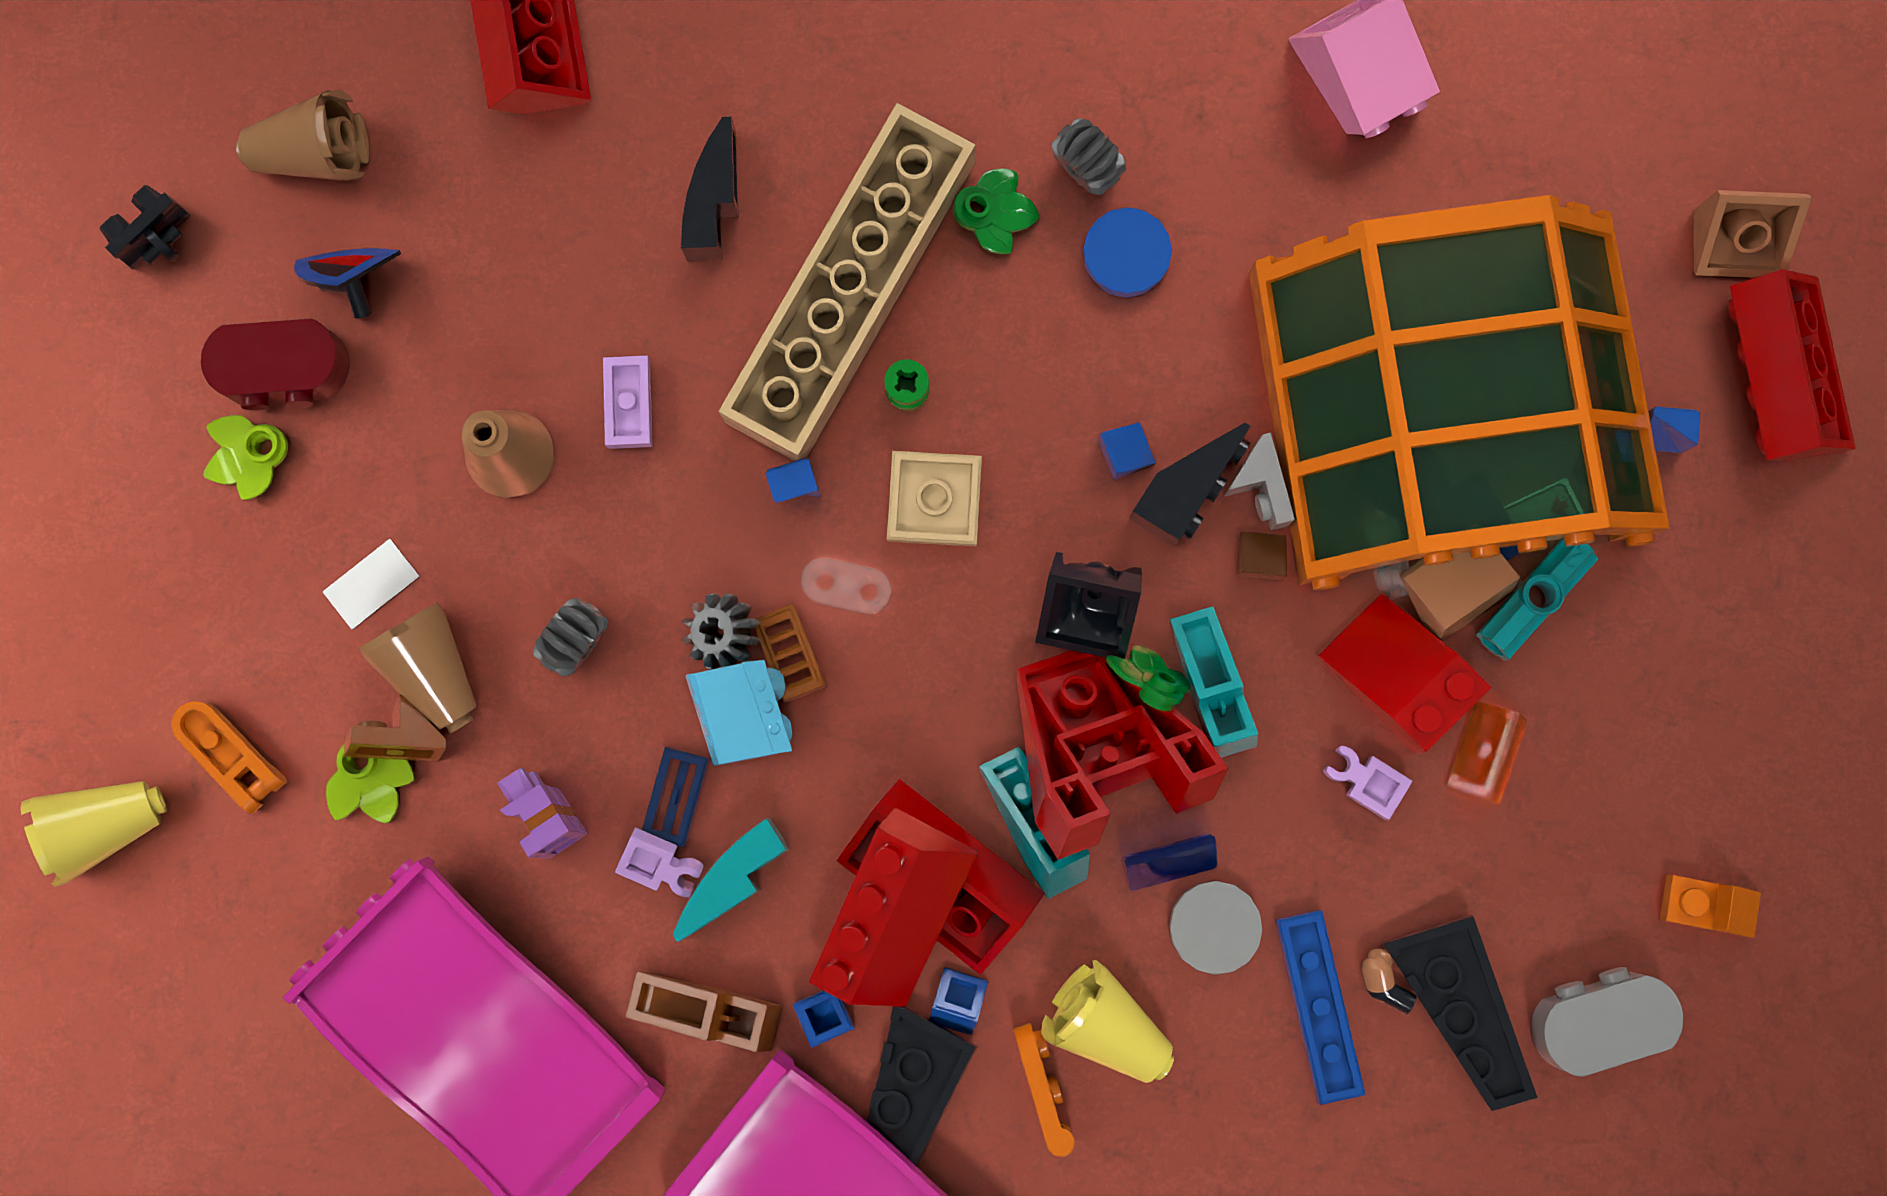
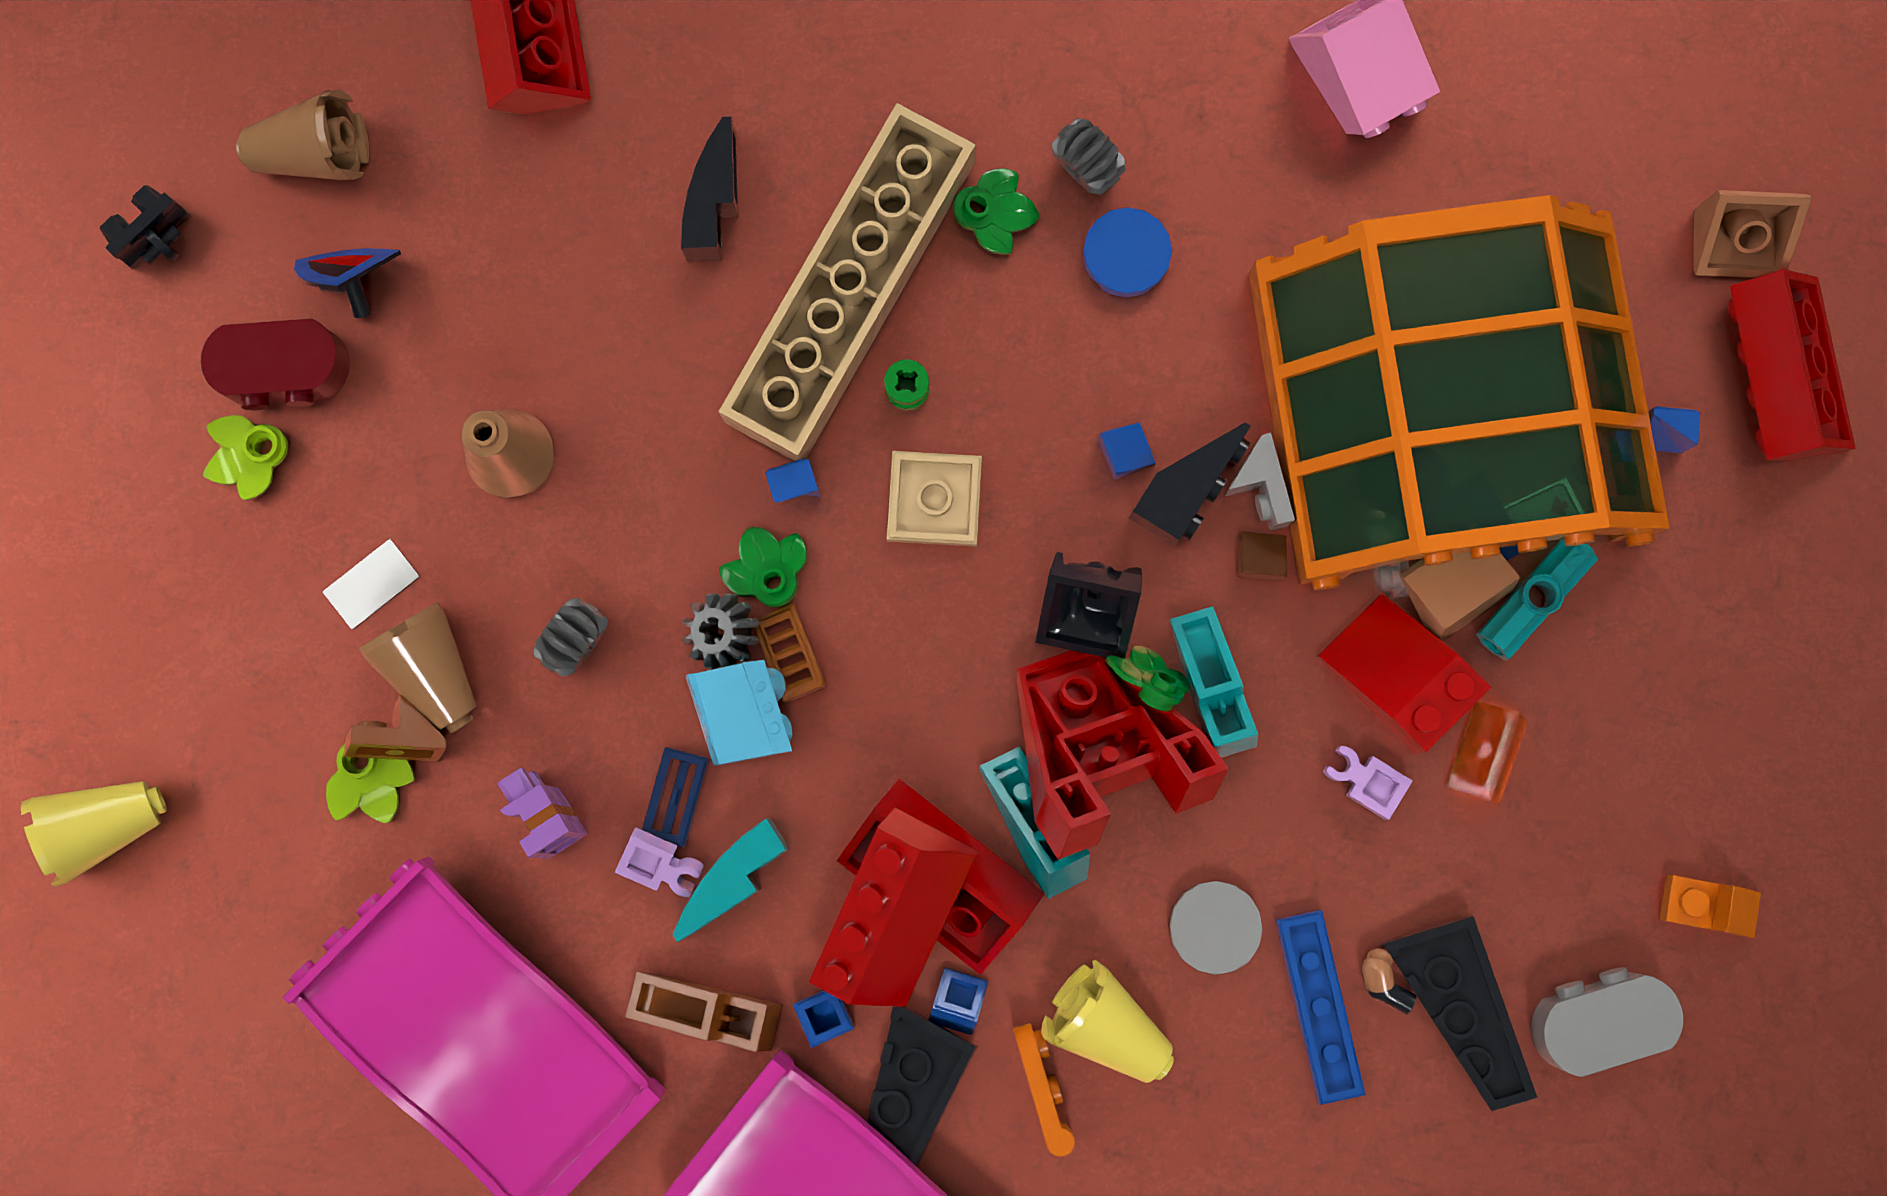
orange plate [171,701,287,815] -> none
lavender plate [603,355,653,449] -> none
clear plate [801,558,892,615] -> none
clear blue slope [1121,834,1218,891] -> none
none -> green plate [719,526,807,607]

